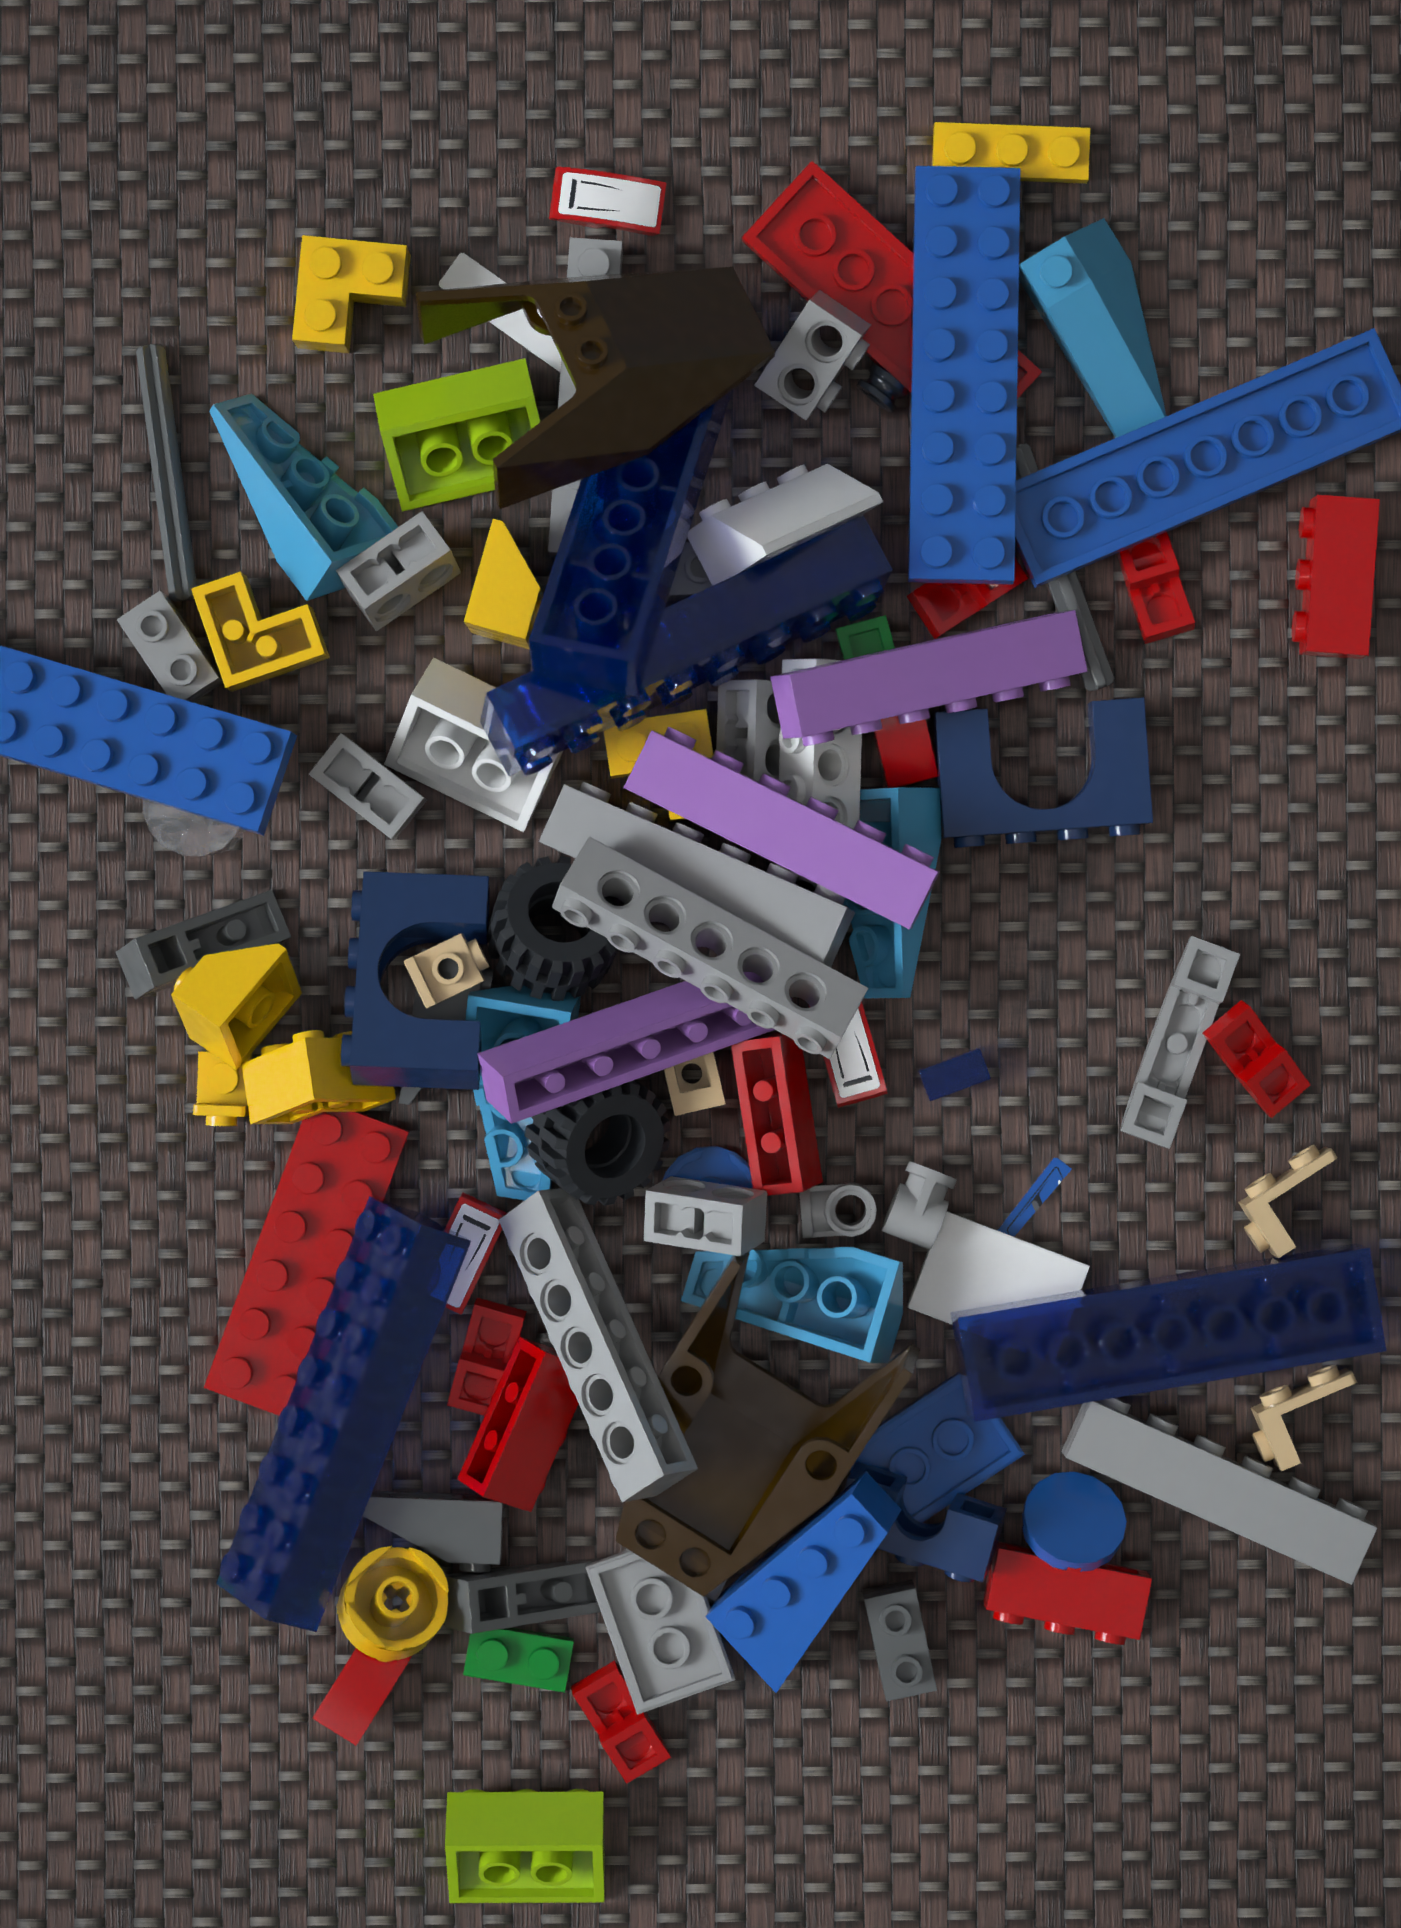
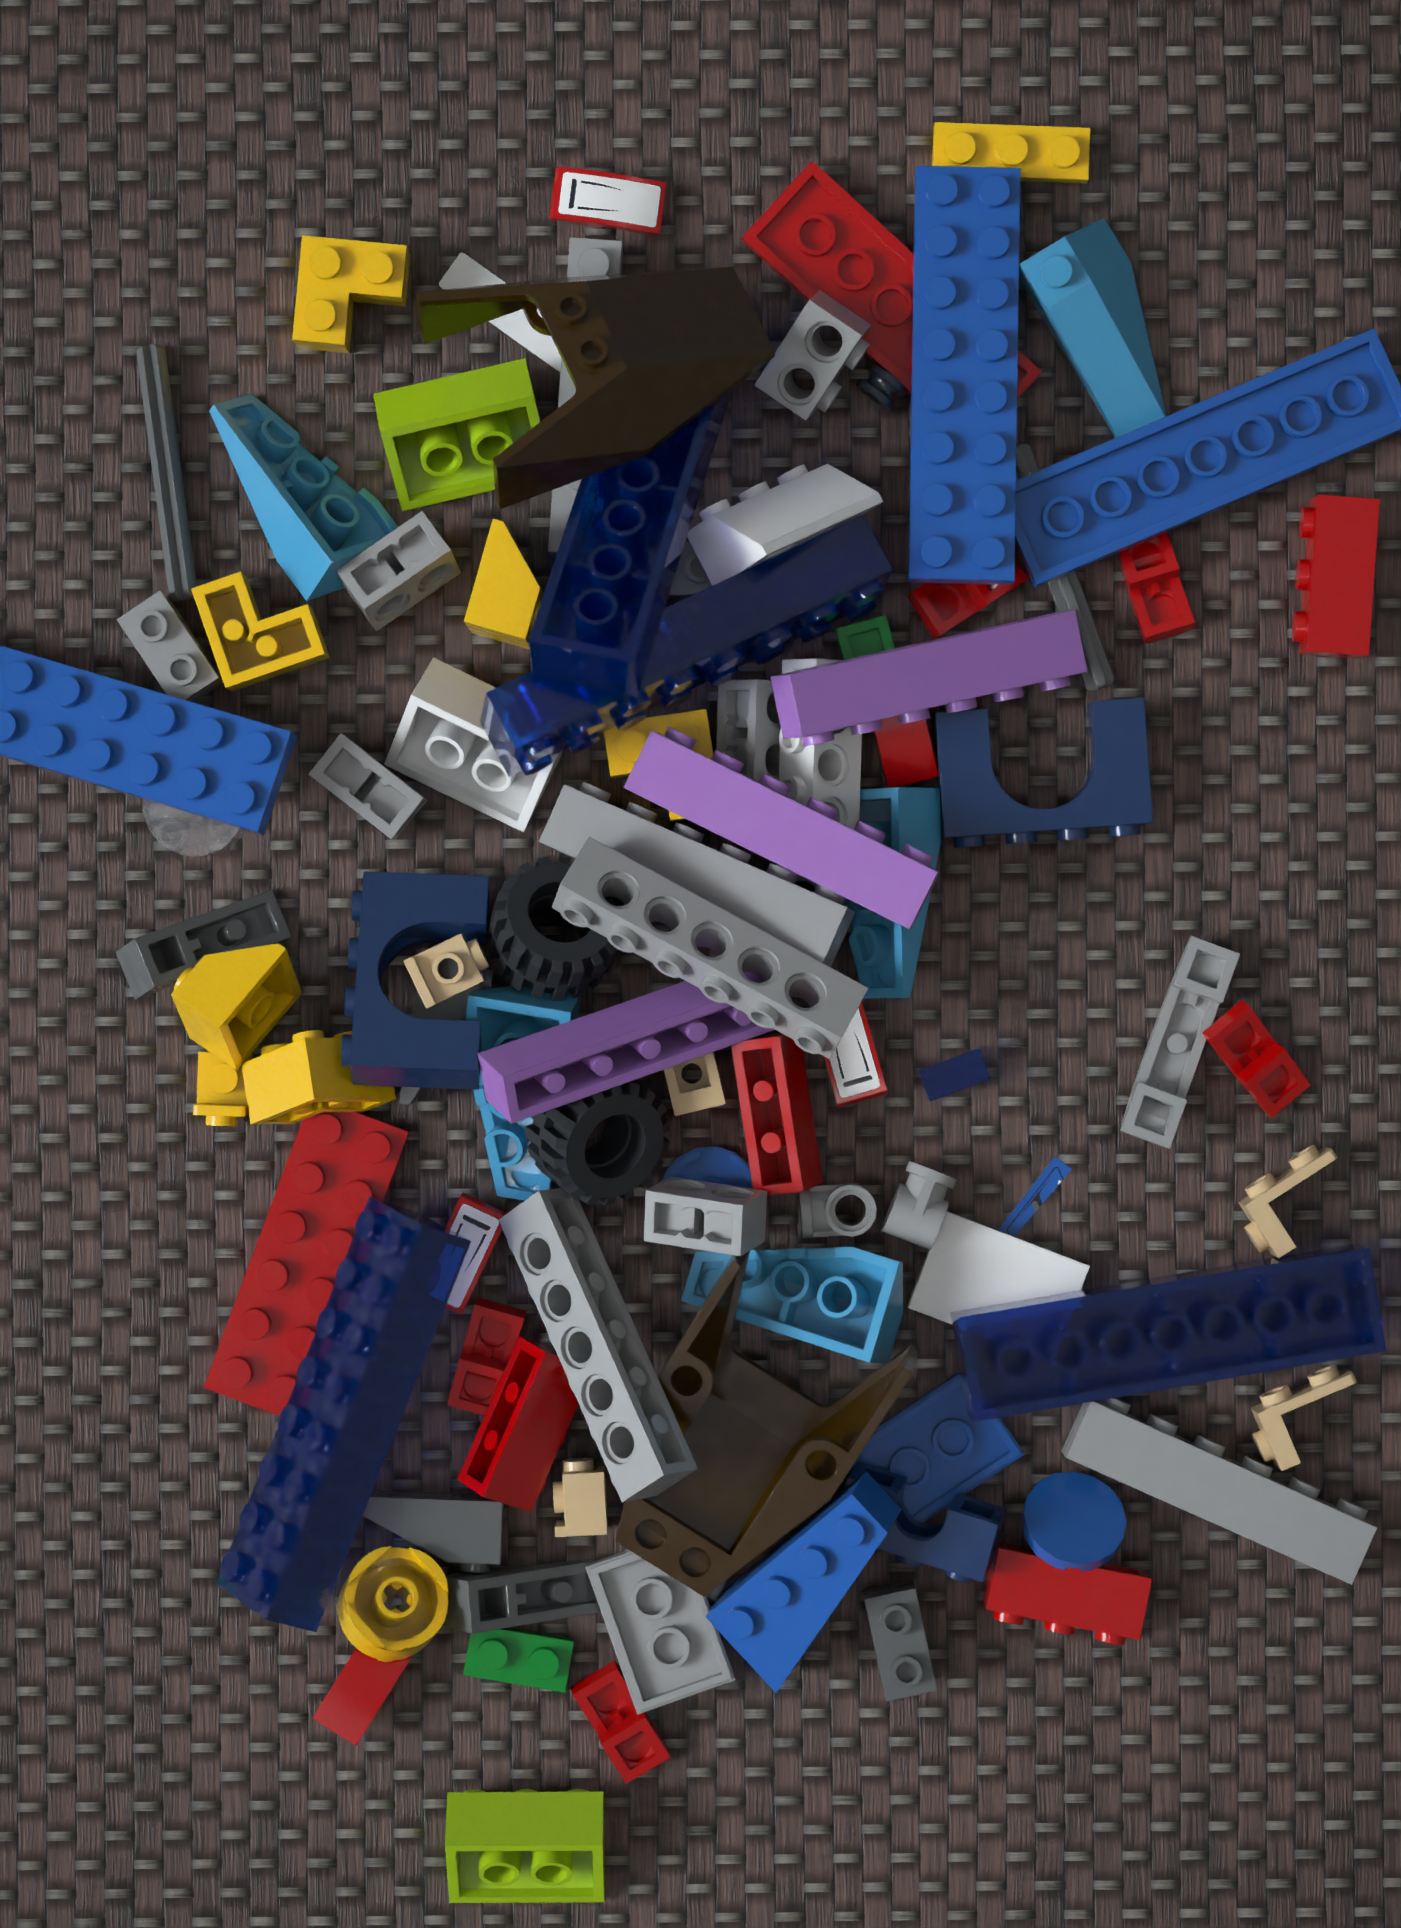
none -> tan brick [553,1458,608,1537]

